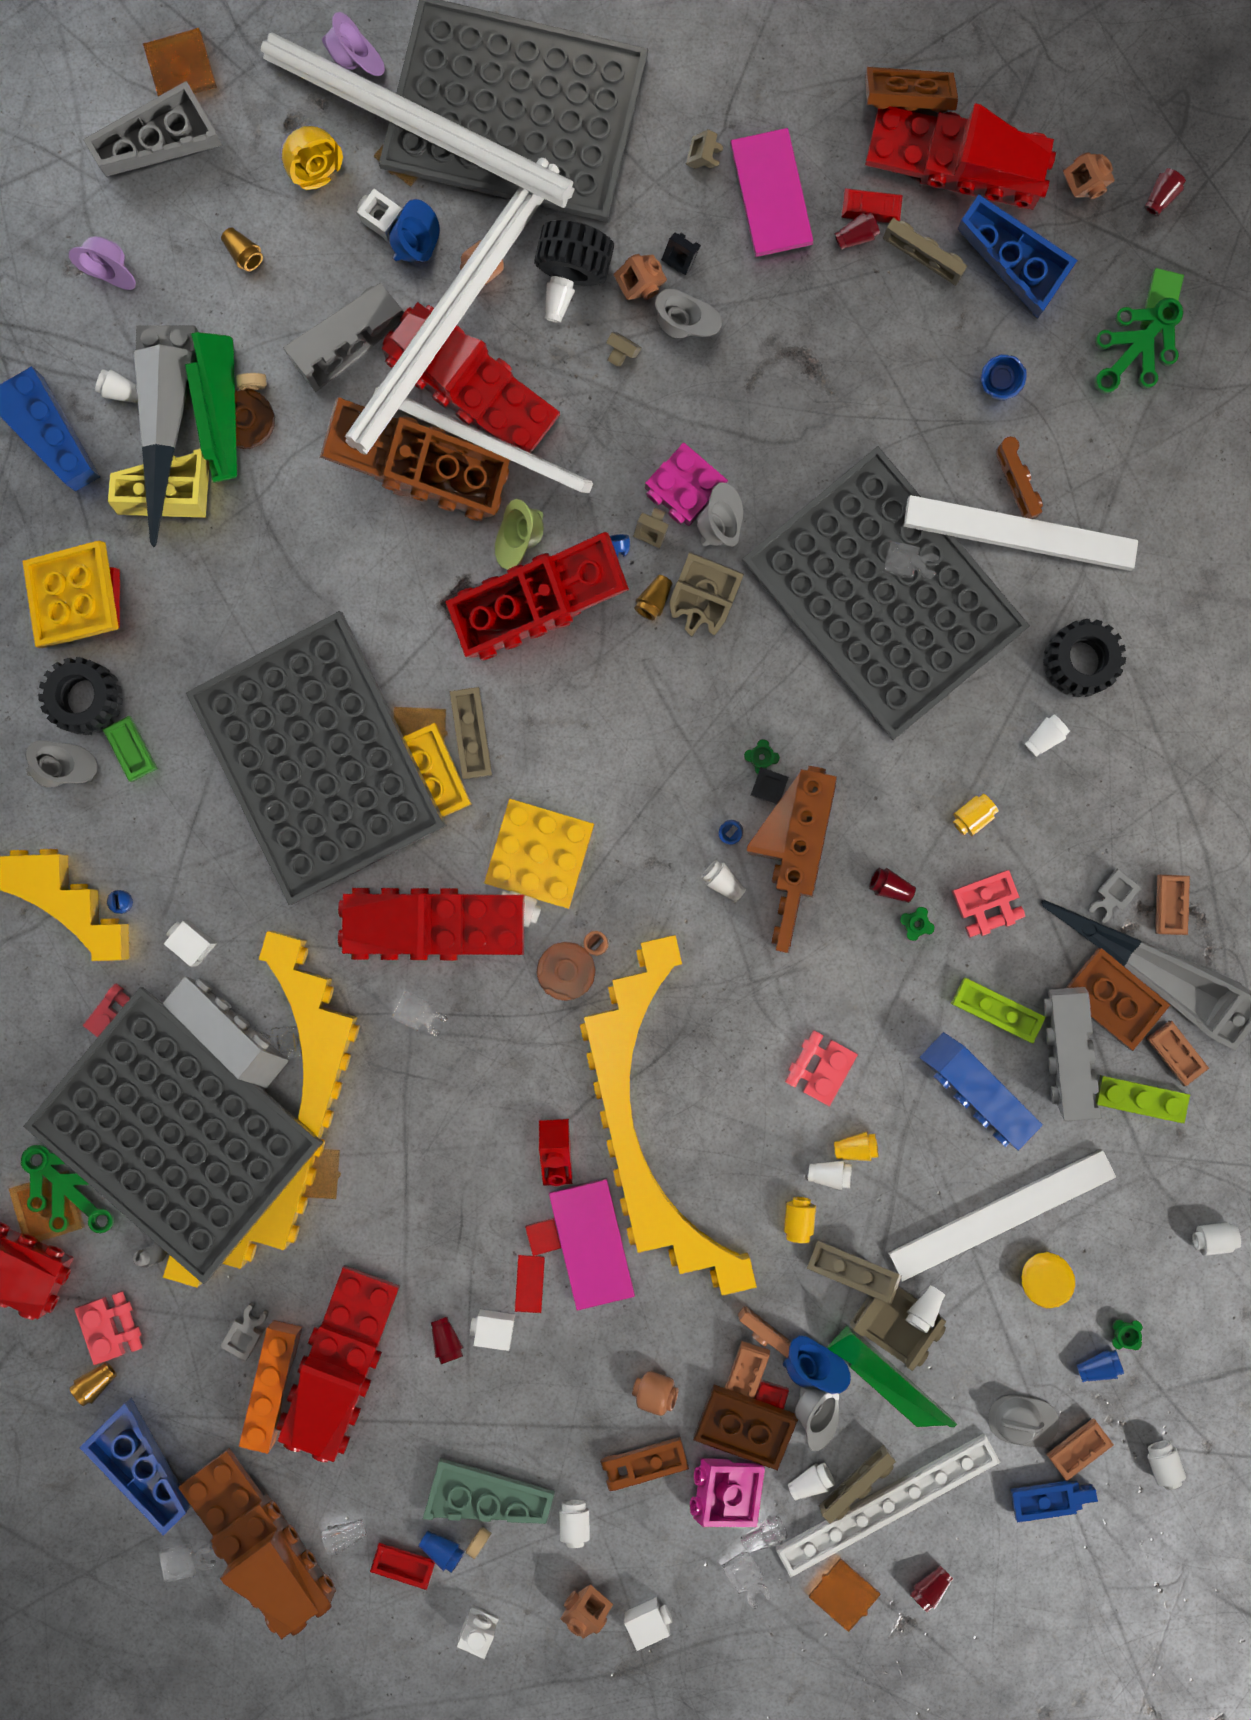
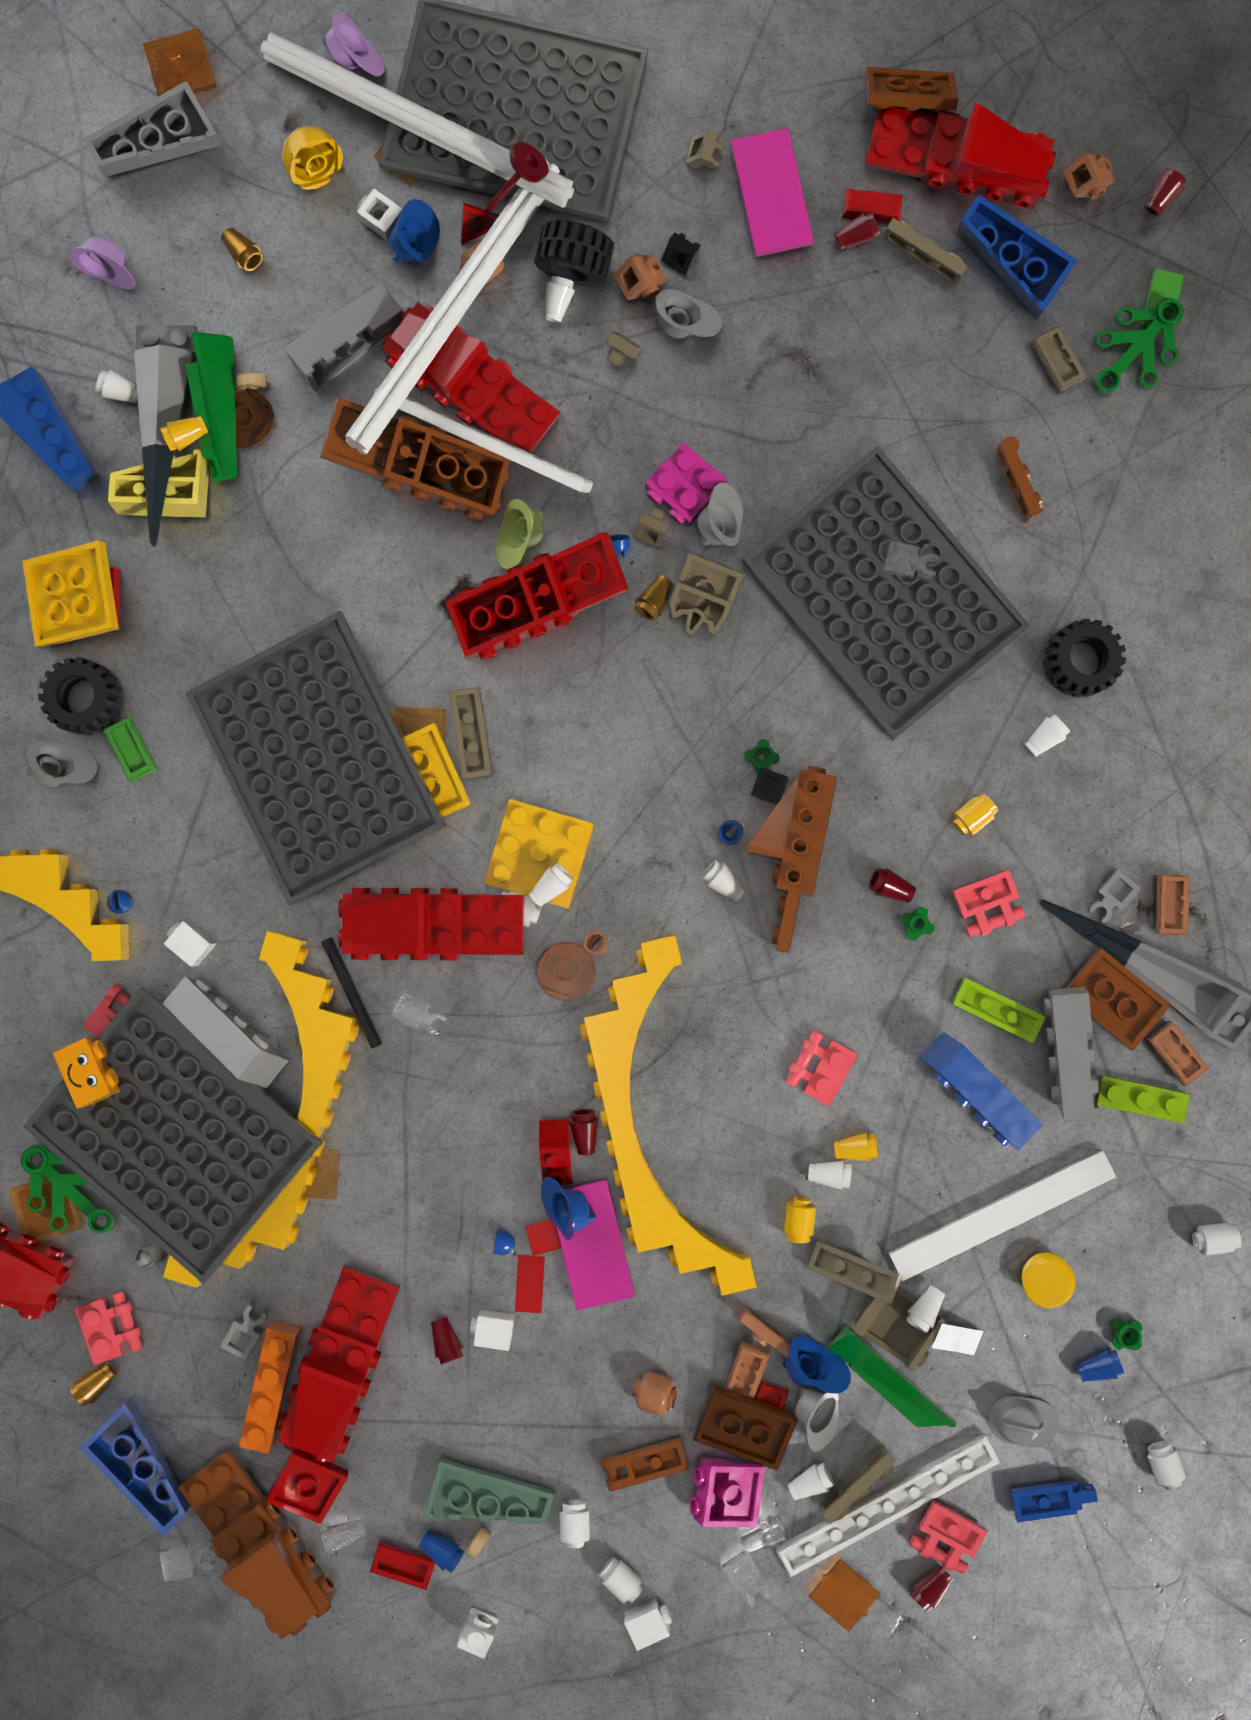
nougat brick [560,1585,613,1638] -> none
white tile [903,495,1138,571] -> none
blue hair [980,354,1027,401] -> none
nougat plate [1046,1418,1114,1481] -> none
none -> light orange brick [52,1037,120,1109]
none -> yellow cone [160,415,209,451]
none -> red plate [266,1448,349,1524]
none -> black bar [321,937,382,1049]
none -> dark red piece [460,142,549,245]
none -> blue hinge [493,1230,515,1255]
none -> white cone [529,863,573,907]
none -> blue piece [541,1177,596,1240]
none -> dark red cone [569,1109,598,1155]
none -> white brick [598,1556,643,1603]
none -> coral plate [909,1500,988,1574]
none -> sticker [932,1324,984,1355]
none -> dark tan plate [1031,325,1087,393]

